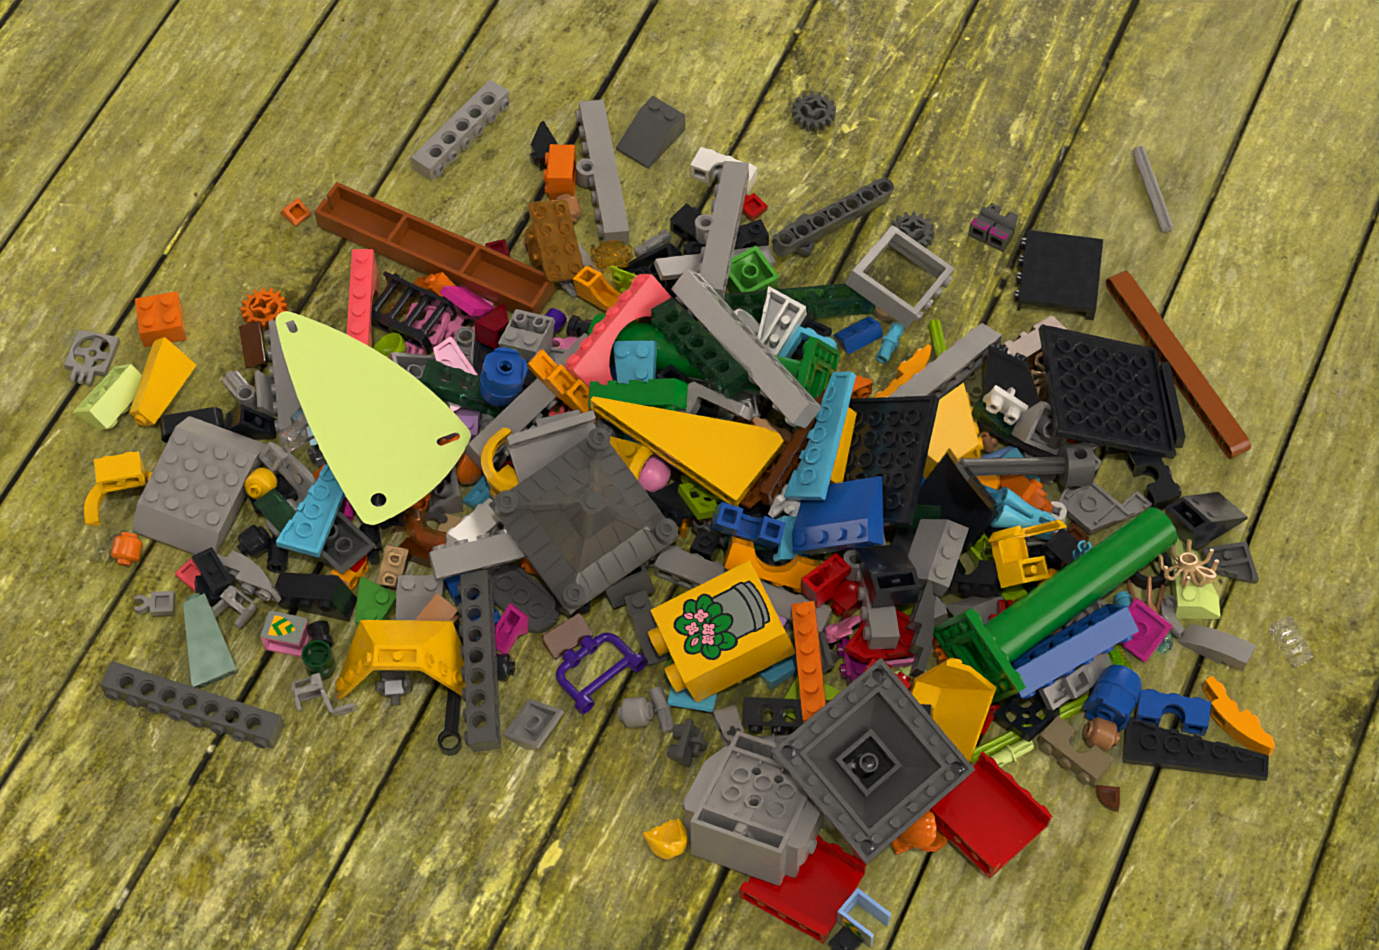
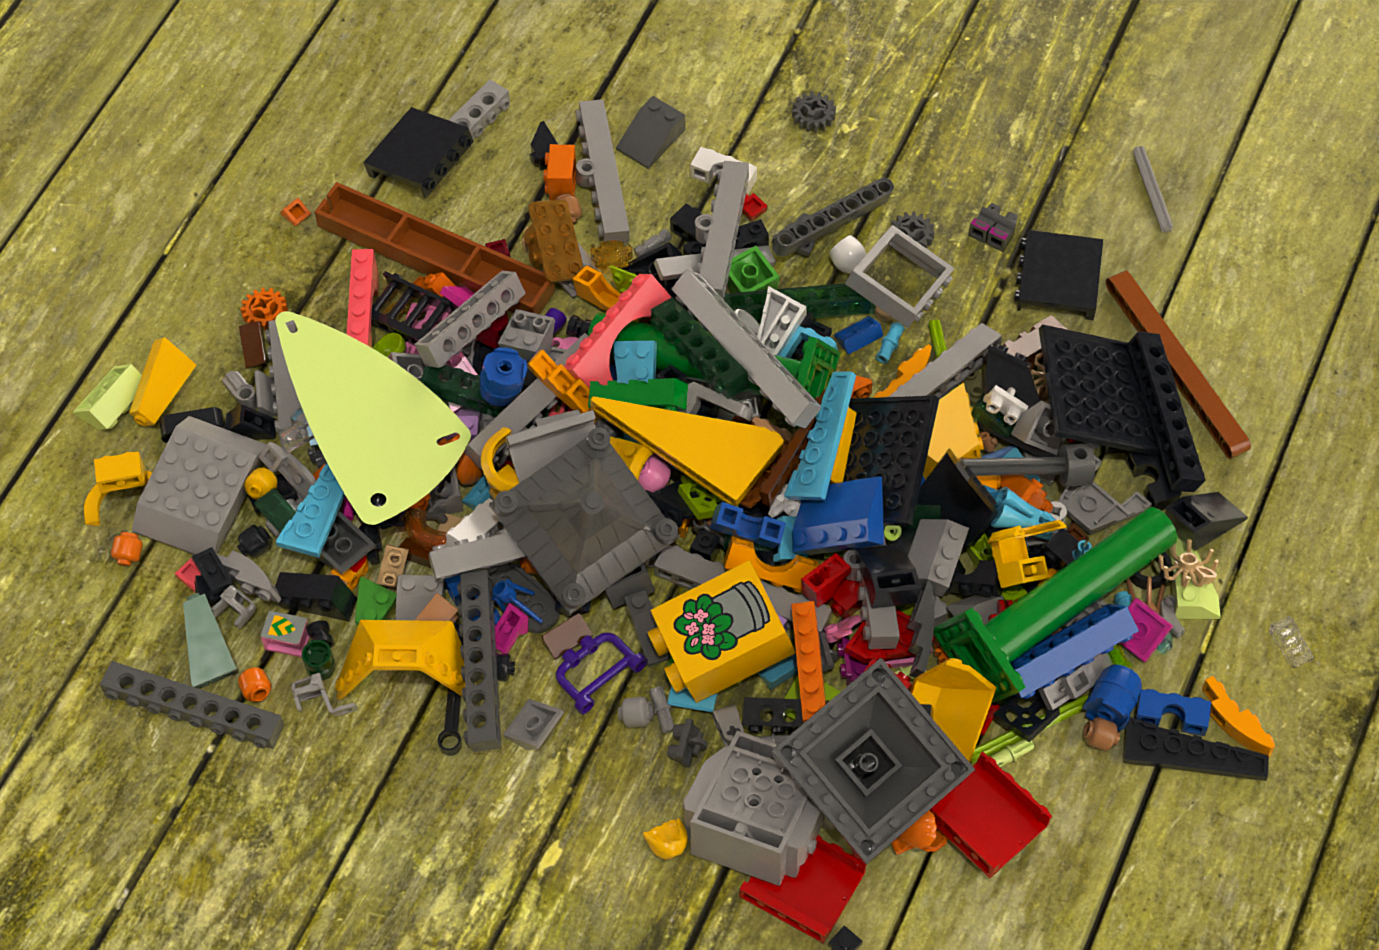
light grey piece [64,330,120,386] -> none
light grey plate [134,591,176,616] -> none
orange piece [135,291,187,347] -> none
black hinge [266,535,289,573] -> none
dark grey piece [375,670,412,706] -> none
light blue piece [837,888,891,948] -> none
dark tan arch [1038,716,1114,788] -> none
reddish brown tile [1095,785,1120,812] -> none
light grey slope [1179,624,1256,671] -> none
dark grey wing [1201,541,1259,584] -> none
none -> orange head [238,667,271,702]
none -> black panel [363,107,474,198]
none -> light grey brick [415,271,526,368]
none -> blue plant [492,579,543,623]
none -> white helmet [829,235,866,274]
none -> lime piece [883,526,901,541]
none -> black brick [1127,332,1206,492]

